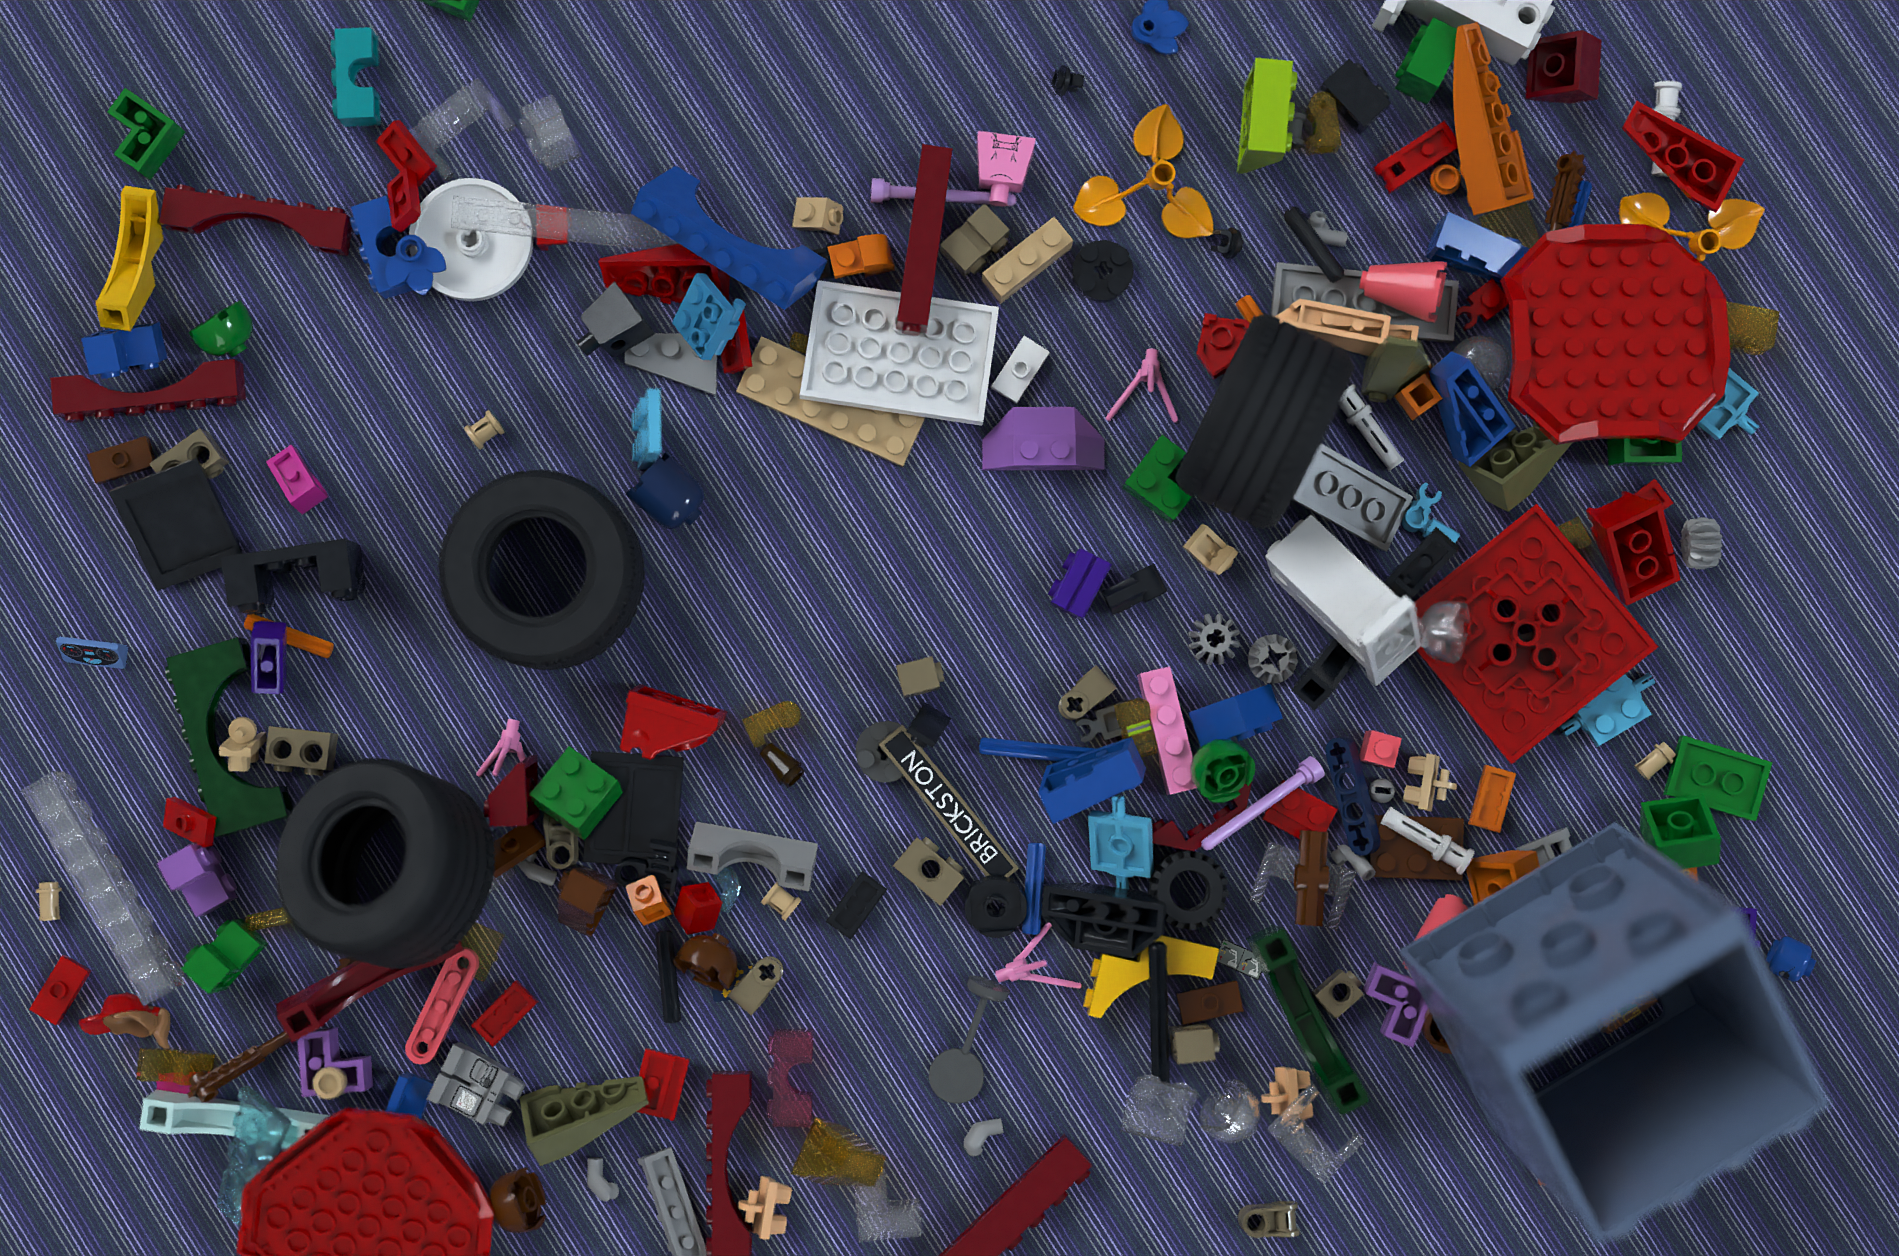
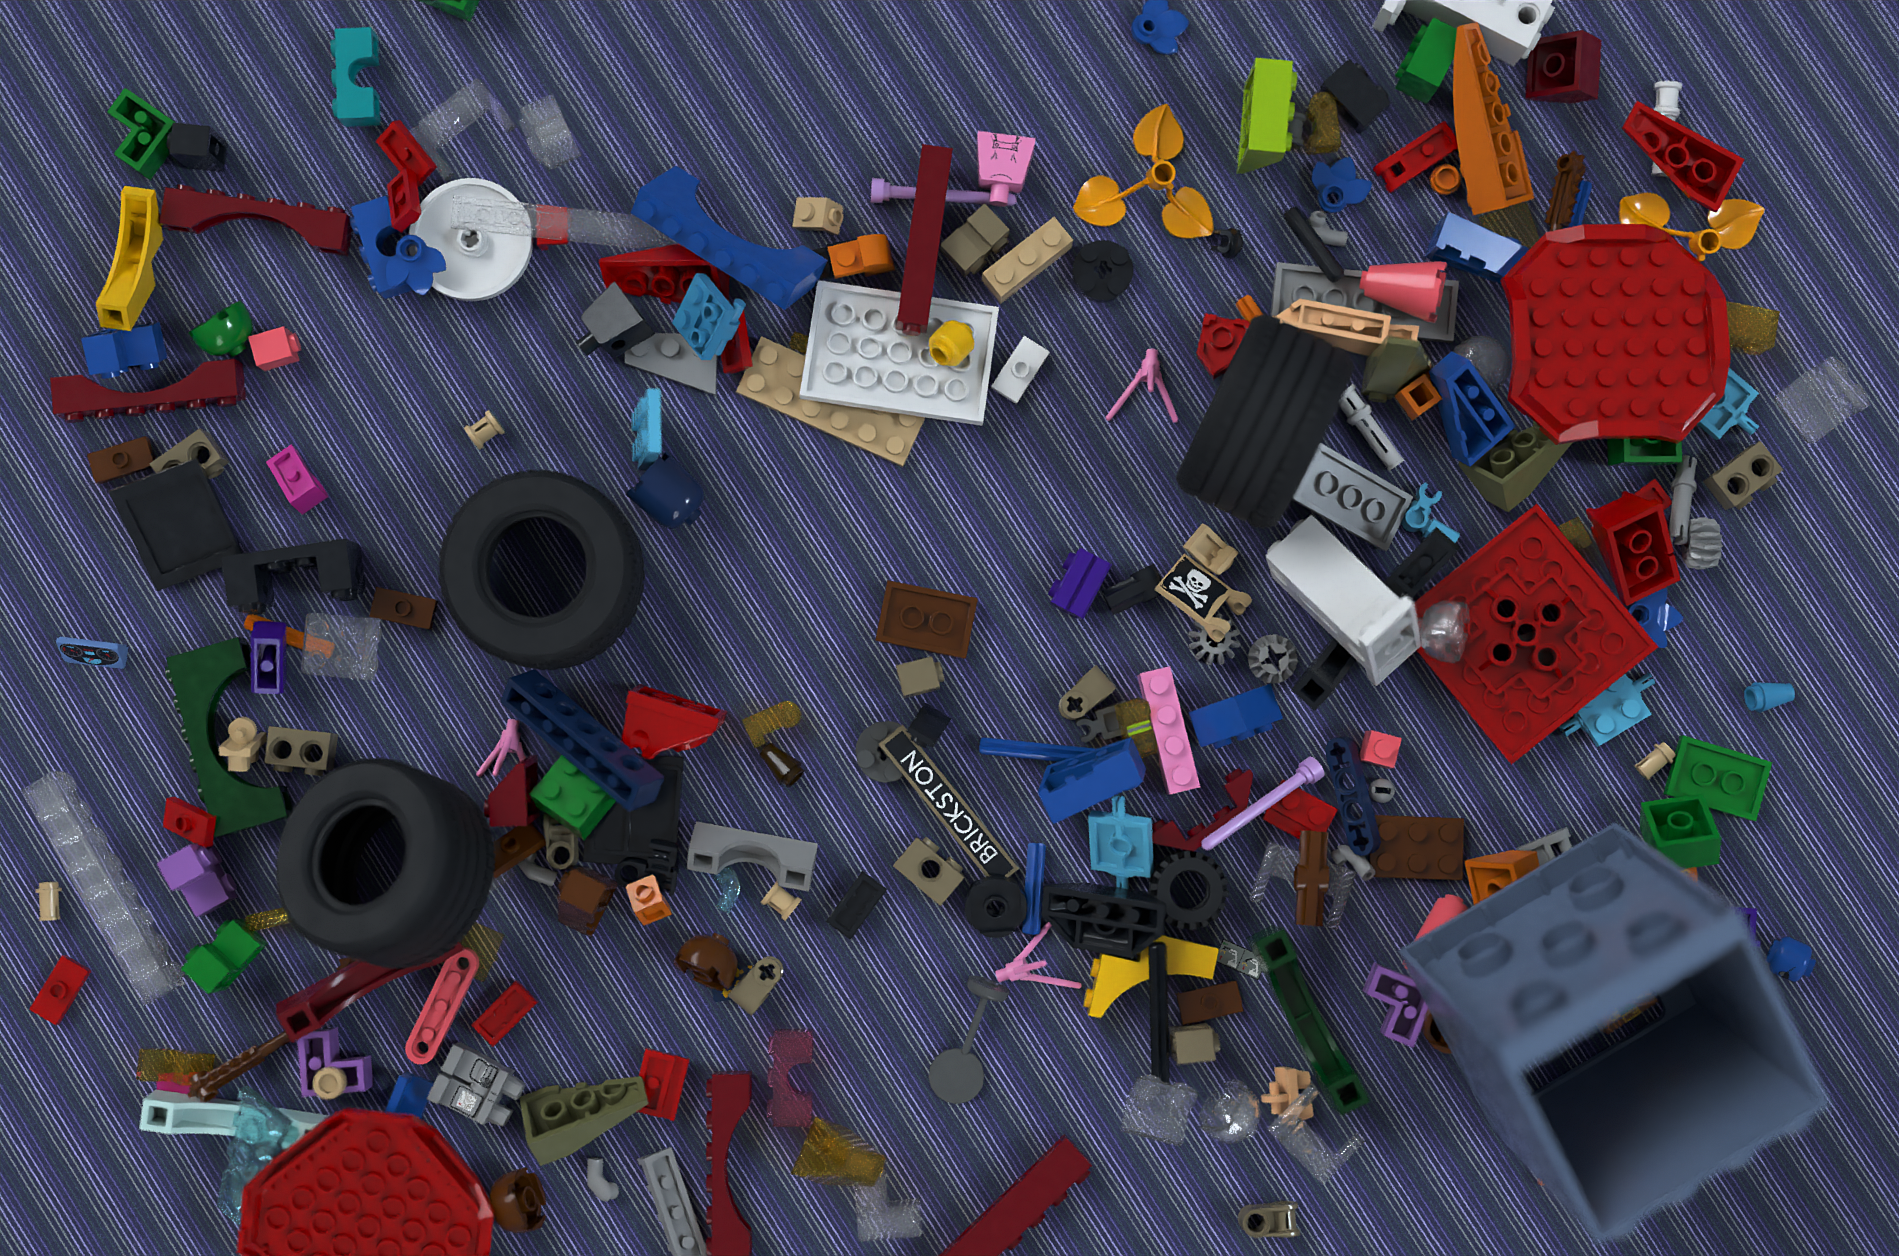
hair [79,992,171,1049] -> none
black axle [655,931,681,1023] -> none
red panel [674,882,723,935] -> none
light nougat hips [738,1176,792,1239] -> none
light grey arm [964,1118,1004,1156] -> none
medium lavender wedge [982,407,1104,470] -> none
black plate [1051,65,1084,96] -> none
green brick [1122,435,1192,524] -> none
green cylinder [1191,739,1255,803] -> none
dark tan brick [1311,969,1364,1019] -> none
white pin [1380,807,1475,875] -> none
tan hips [1403,753,1457,812] -> none
red plate [1456,279,1509,331] -> none
orange plate [1468,765,1516,833] -> none
none -> black brick [167,123,228,172]
none -> coral brick [248,326,301,371]
none -> clear bracket [301,613,382,680]
none -> reddish brown plate [369,587,438,630]
none -> dark blue brick [500,669,664,812]
none -> reddish brown plate [875,580,978,659]
none -> yellow head [929,320,975,366]
none -> flag [1154,553,1252,642]
none -> blue plate [1311,157,1372,213]
none -> blue plate [1624,588,1683,648]
none -> light grey pin [1669,455,1697,545]
none -> dark tan brick [1703,441,1783,510]
none -> dark azure cone [1744,682,1795,713]
none -> clear bracket [1774,356,1870,444]

